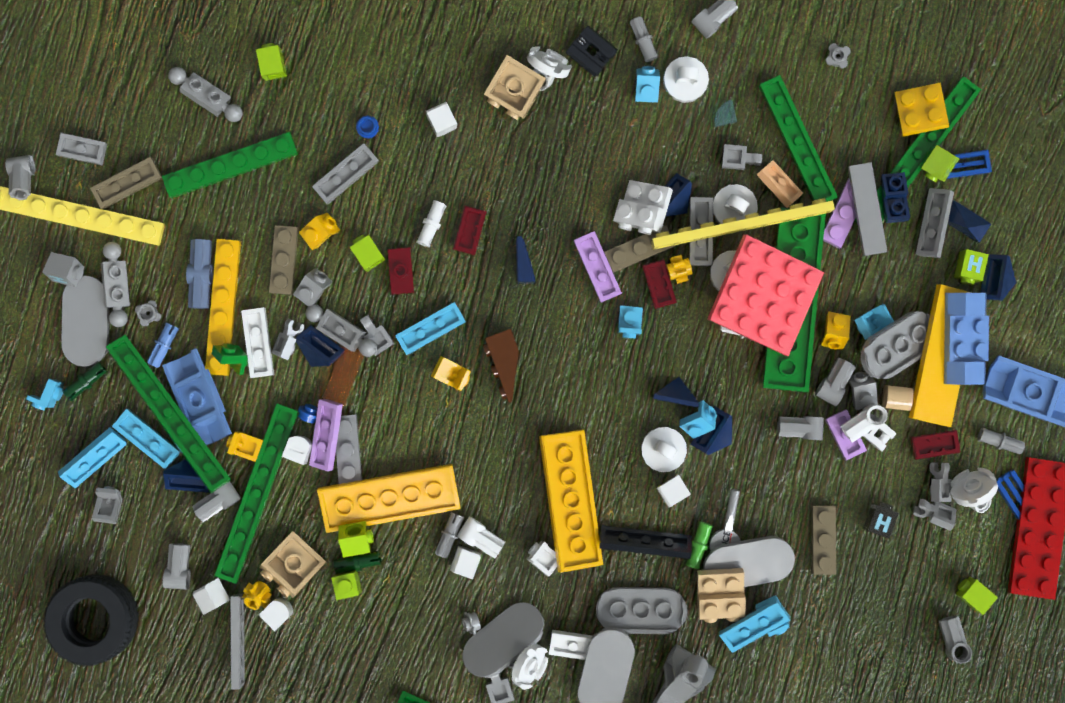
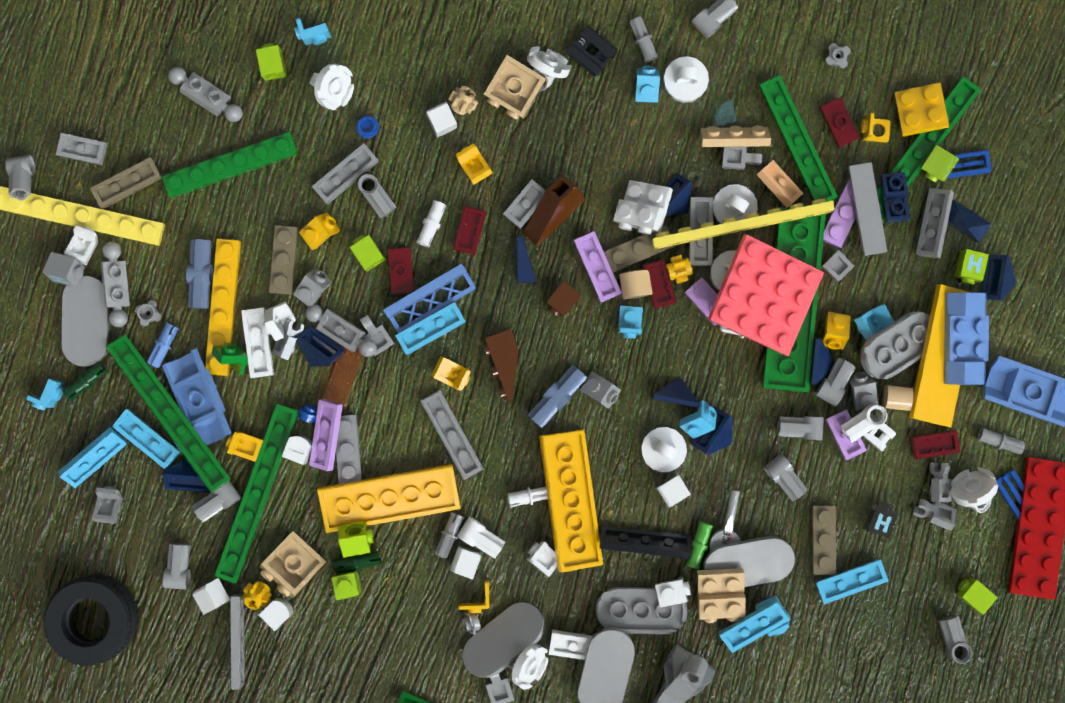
none -> white bracket [64,225,98,265]
none -> white bracket [263,302,296,341]
none -> medium azure bracket [294,18,331,45]
none -> white tile [309,63,354,110]
none -> light grey piece [358,174,397,219]
none -> medium blue fence [383,263,477,333]
none -> light grey tile [420,390,484,480]
none -> tan gear [448,86,478,115]
none -> yellow bracket [456,144,492,185]
none -> yellow bracket [458,580,490,613]
none -> light grey plate [503,179,546,229]
none -> white axle [507,487,548,508]
none -> reddish brown slope [523,174,586,247]
none -> sand blue piece [528,365,587,428]
none -> reddish brown brick [546,281,581,318]
none -> light grey bracket [580,372,620,409]
none -> tan piece [619,270,652,299]
none -> white bracket [655,576,691,607]
none -> lavender plate [684,277,718,326]
none -> tan plate [700,126,771,147]
none -> light grey piece [763,454,808,502]
none -> dark blue slope [810,338,835,385]
none -> medium azure plate [815,559,888,604]
none -> dark red plate [819,97,860,148]
none -> light grey plate [821,250,854,282]
none -> yellow bracket [860,113,891,143]

